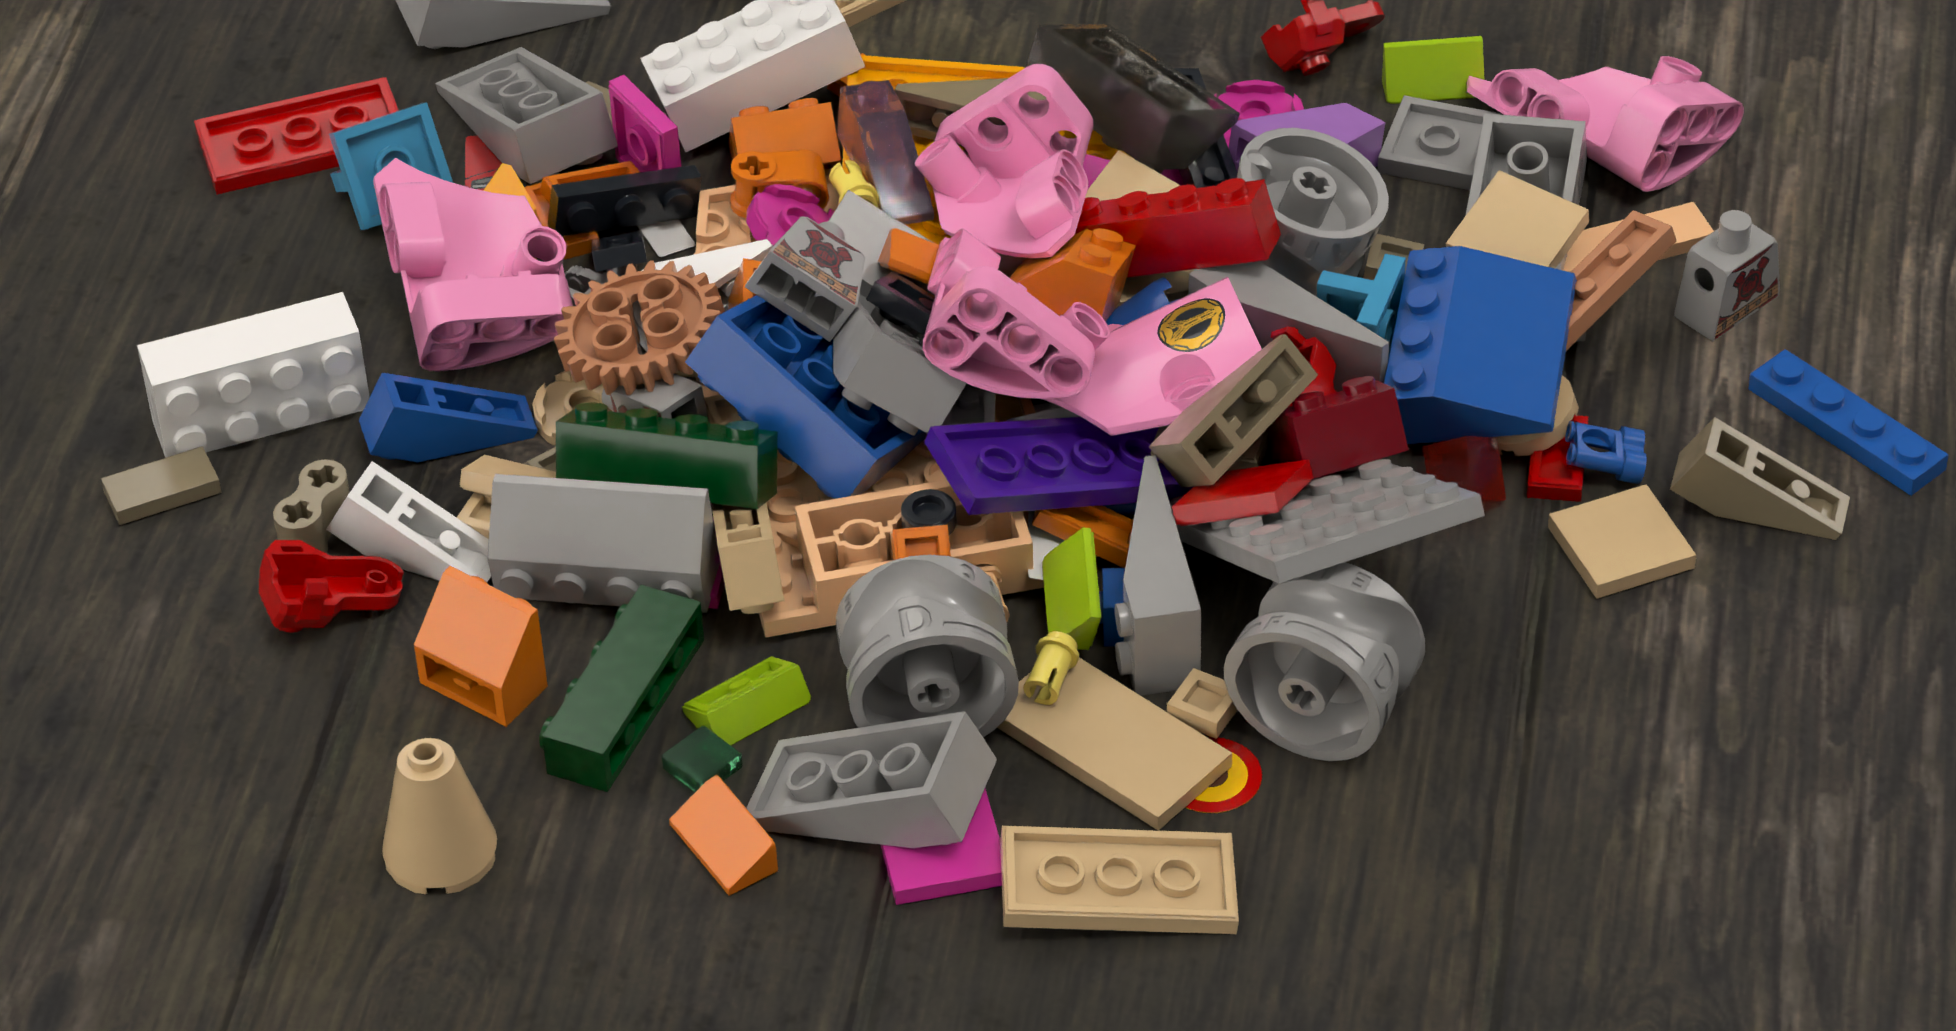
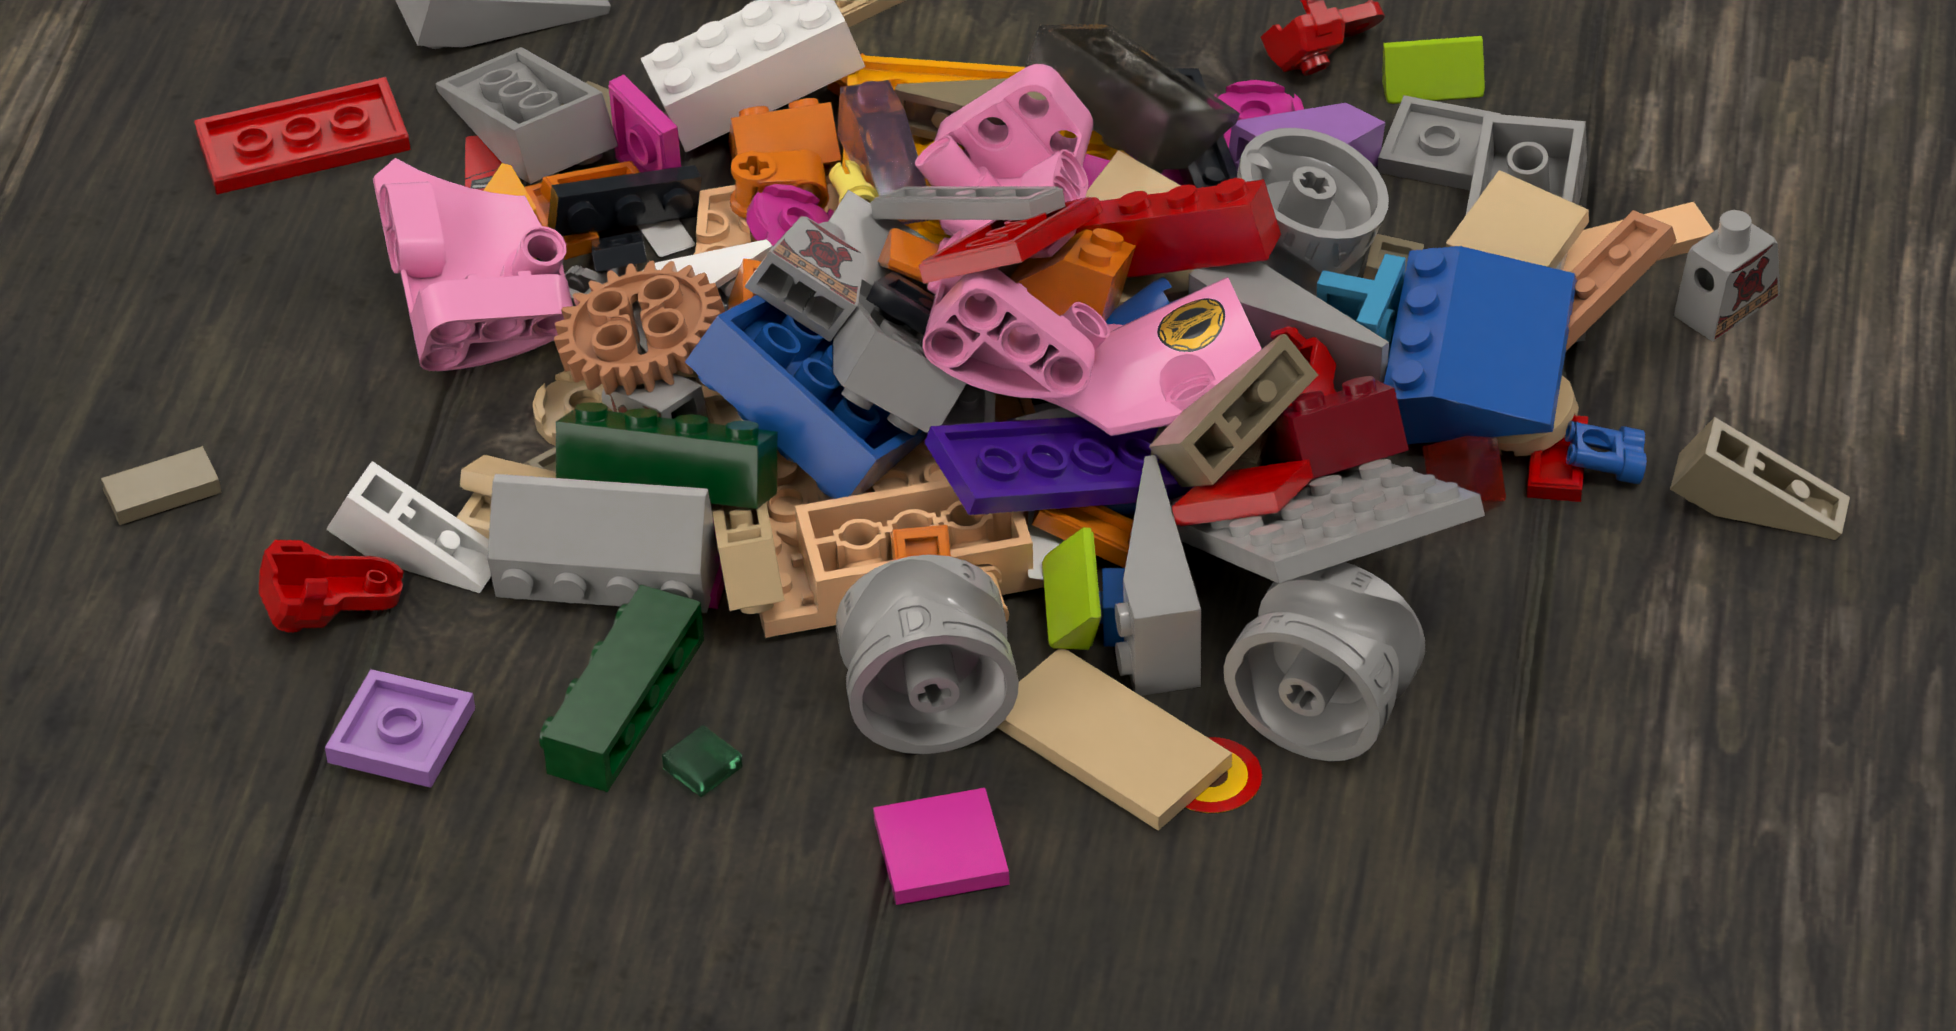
white brick [137,292,370,458] -> none
dark tan axle [273,459,350,553] -> none
dark azure bracket [329,102,453,230] -> none
blue slope [359,372,538,462] -> none
tan cone [382,738,497,894] -> none
orange slope [414,566,548,727] -> none
orange slope [669,775,778,896] -> none
lime slope [682,656,811,749] -> none
light grey slope [746,711,997,848] -> none
black tile [901,489,957,535] -> none
tan tile [1000,826,1239,934] -> none
light yellow pin [1023,631,1079,705] -> none
tan plate [1167,668,1237,739] -> none
bright pink panel [1466,56,1744,192] -> none
tan tile [1548,484,1696,599] -> none
blue plate [1748,349,1949,496] -> none
none -> medium lavender plate [325,669,475,788]
none -> light grey tile [871,186,1065,220]
none -> red tile [918,197,1097,284]

